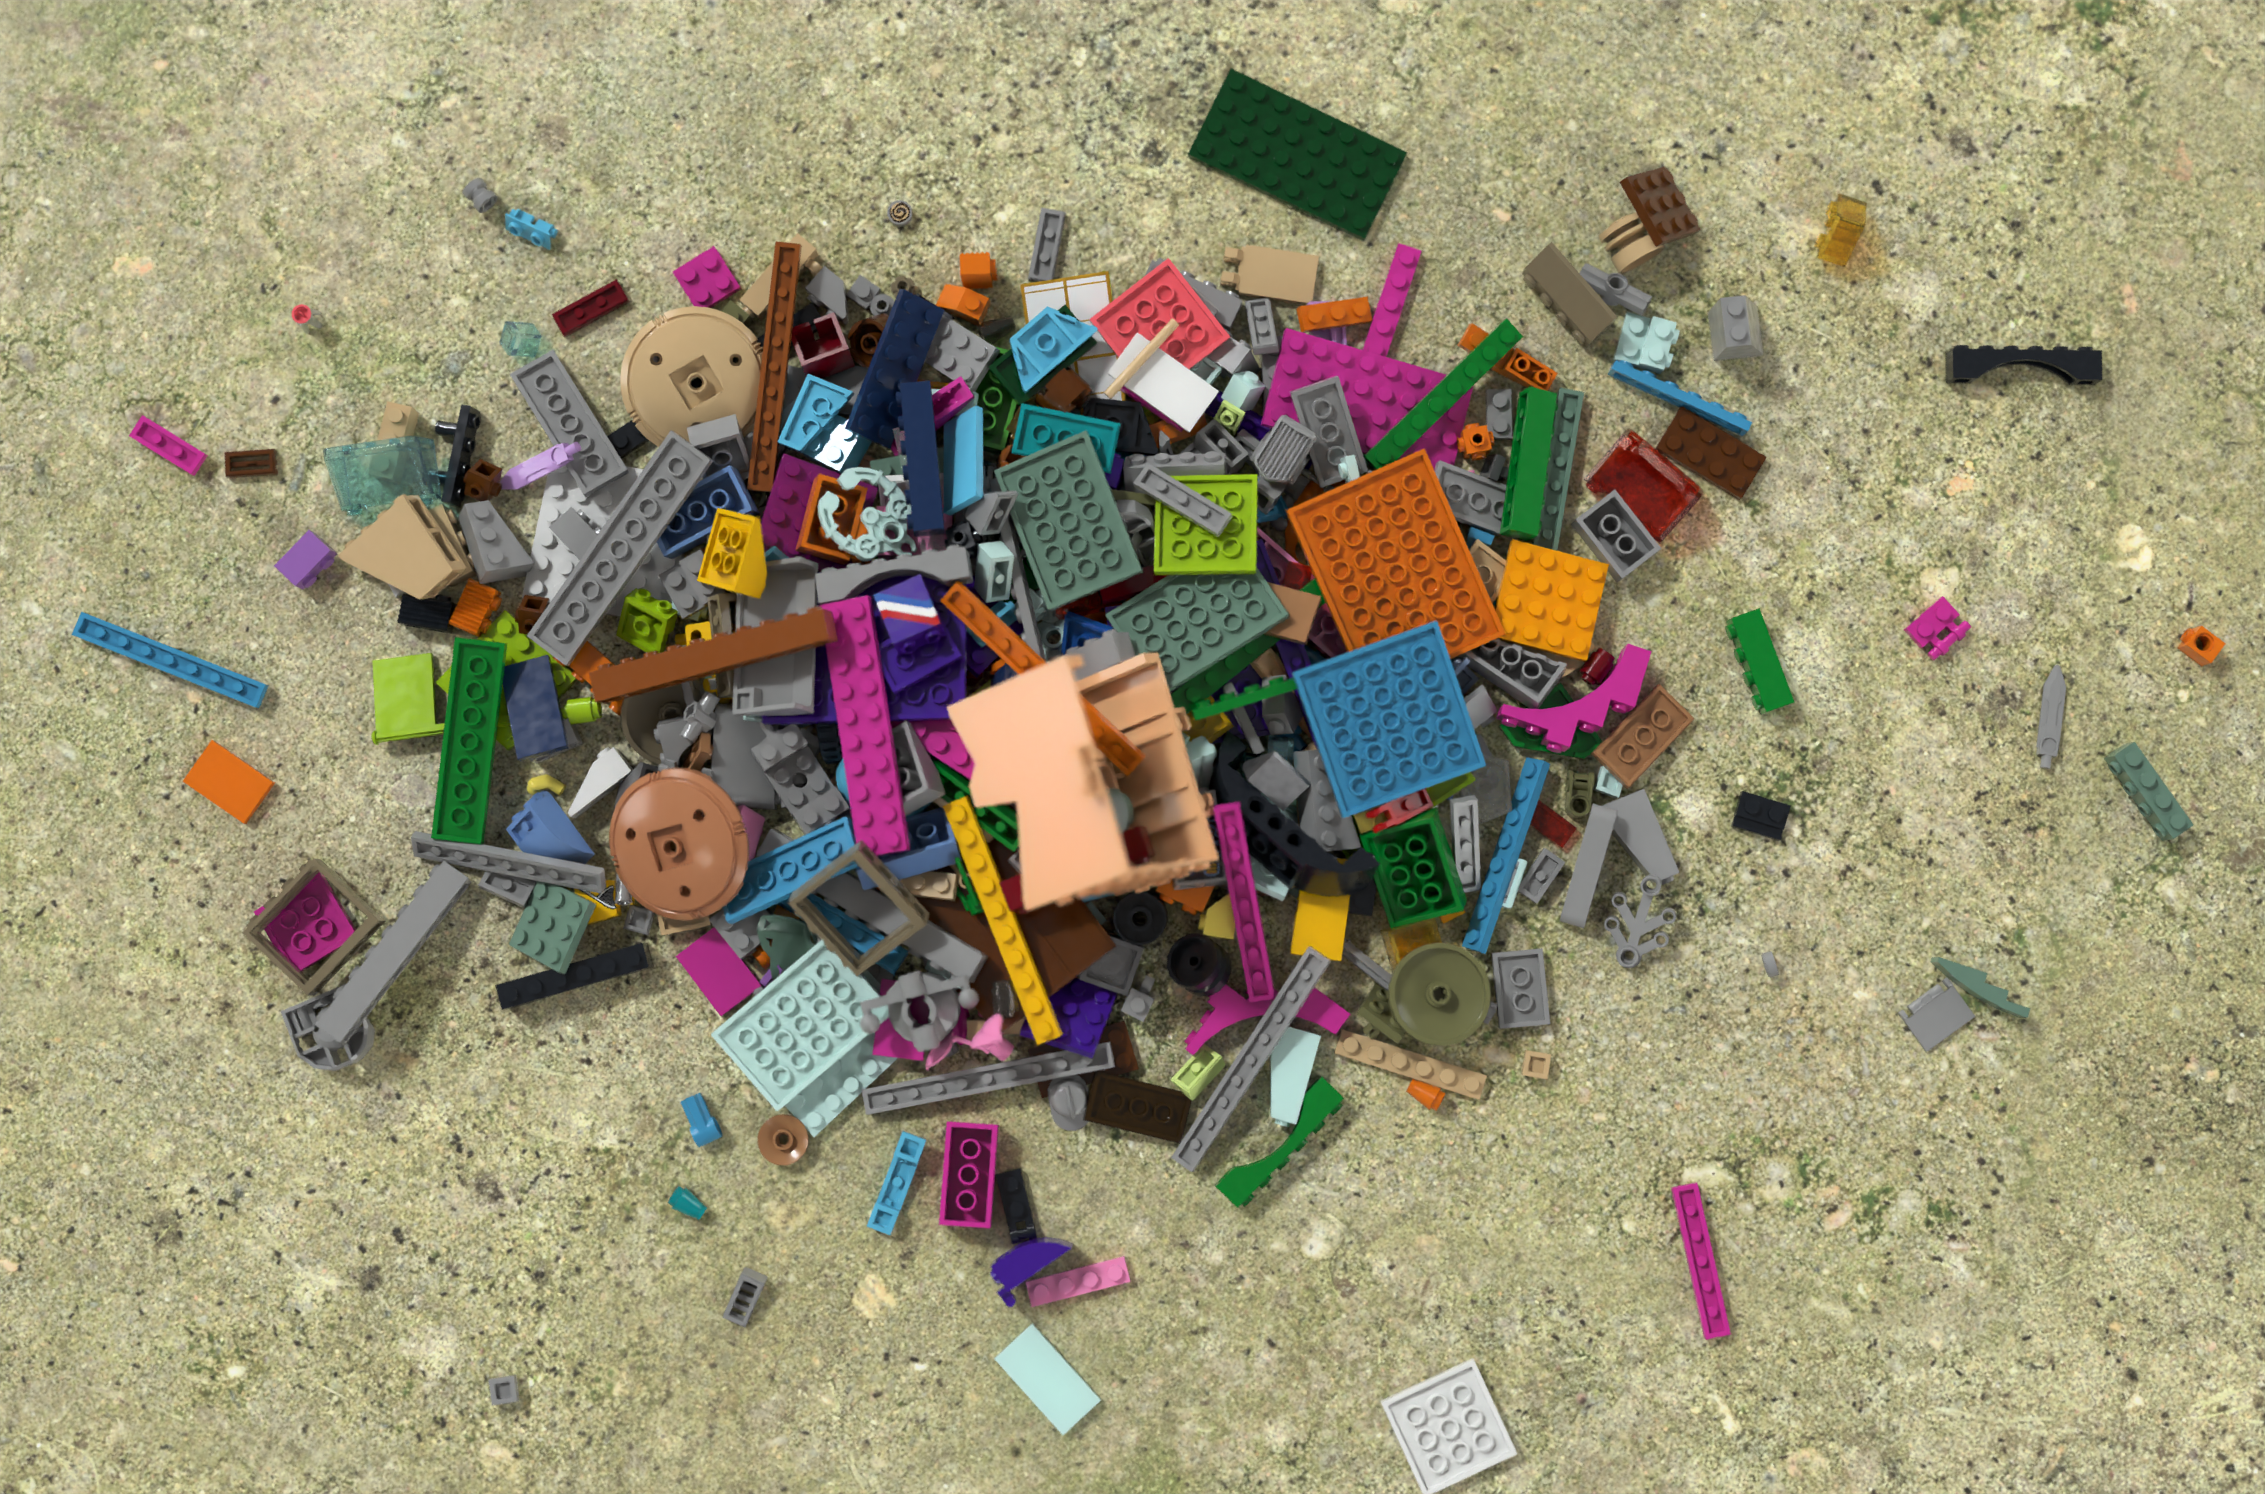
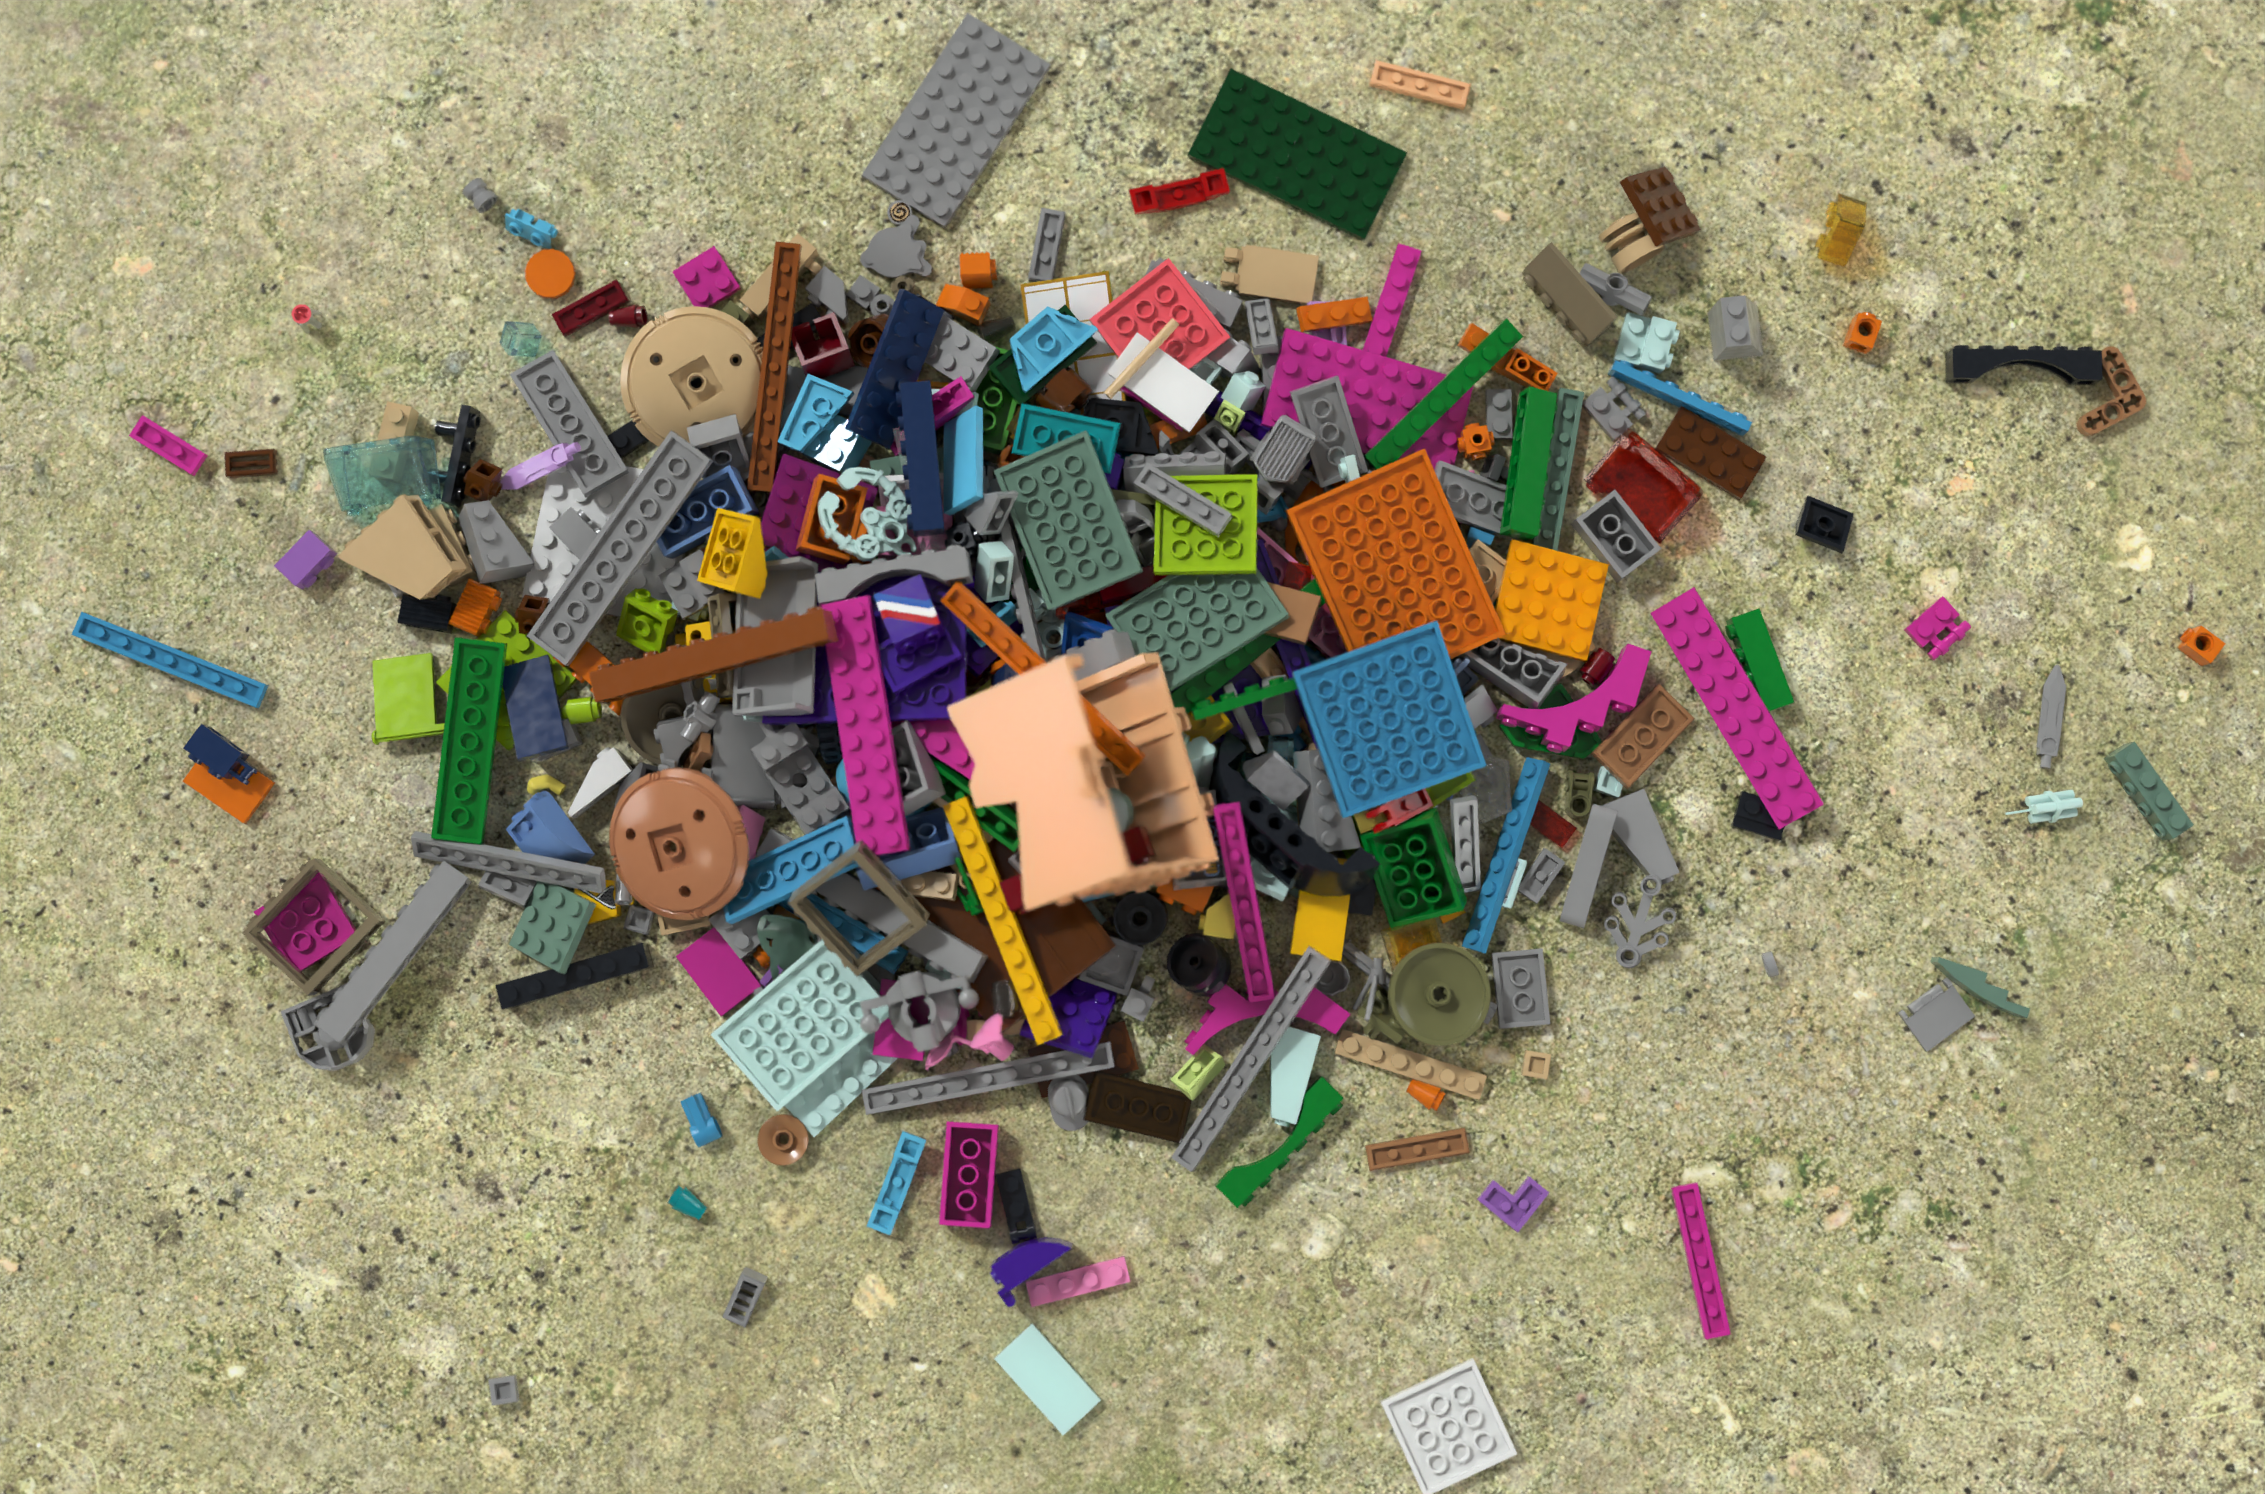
none -> dark blue brick [183,724,258,785]
none -> orange tile [525,249,575,299]
none -> dark red cone [609,304,648,329]
none -> light grey tile [860,215,932,278]
none -> light grey plate [862,13,1050,229]
none -> red slope [1128,168,1230,215]
none -> light grey hair [1315,960,1350,996]
none -> light grey plant [1353,958,1390,1021]
none -> medium nougat tile [1365,1128,1470,1171]
none -> light nougat tile [1369,60,1471,110]
none -> medium lavender plate [1477,1176,1549,1232]
none -> light grey plate [1582,376,1646,441]
none -> dark pink plate [1651,587,1824,829]
none -> black slope [1795,495,1854,554]
none -> orange brick [1843,312,1882,354]
none -> light aqua piece [2005,790,2083,824]
none -> medium nougat beam [2076,346,2146,436]

